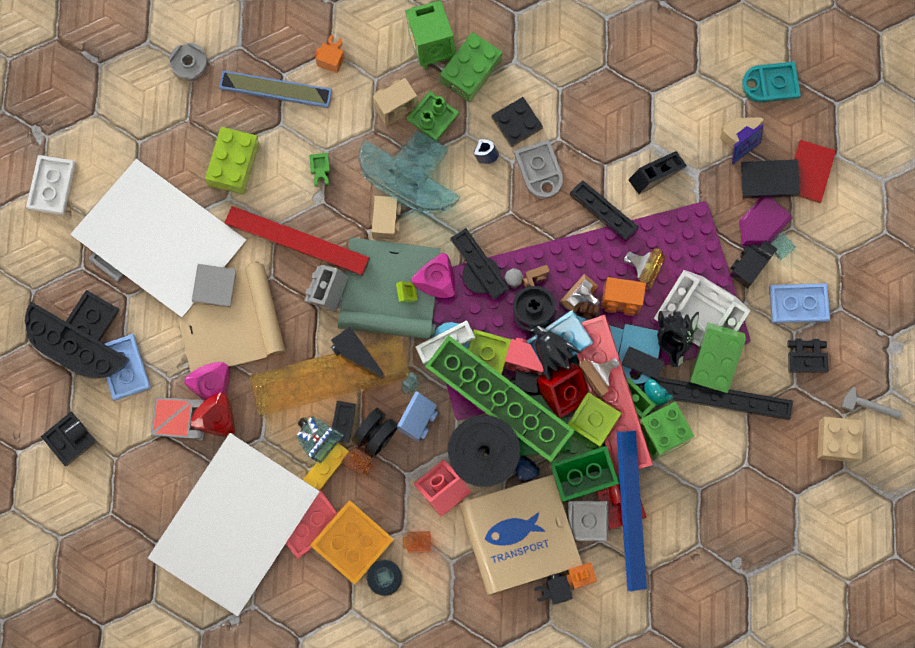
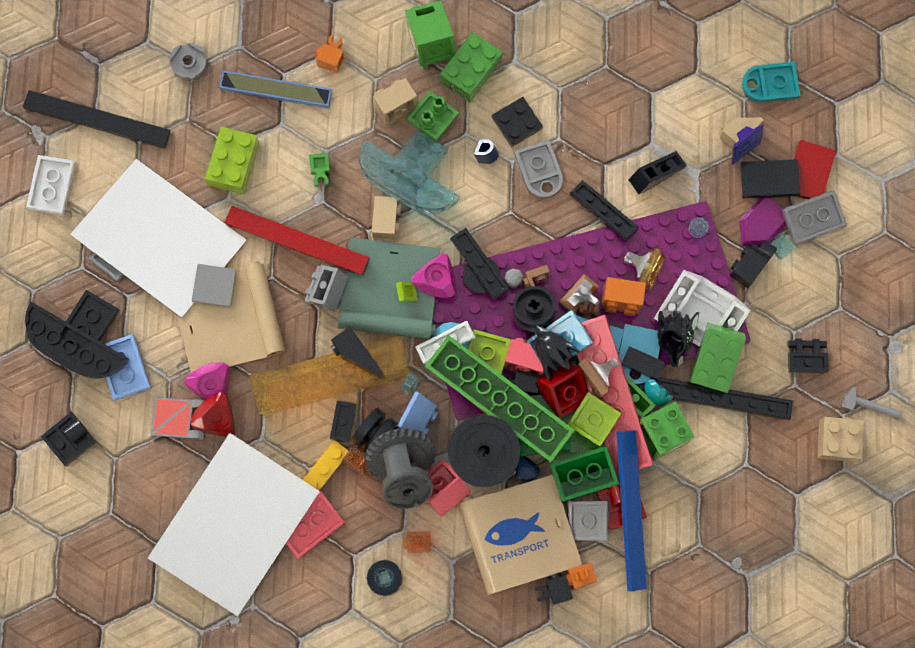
clear light blue torso [296,416,344,464] -> none
light orange plate [310,500,394,585] -> none
light blue tile [769,283,830,323] -> none
none -> black tile [23,90,171,149]
none -> dark grey piece [365,428,436,509]
none -> clear light blue tile [689,217,709,237]
none -> light grey tile [781,190,847,245]

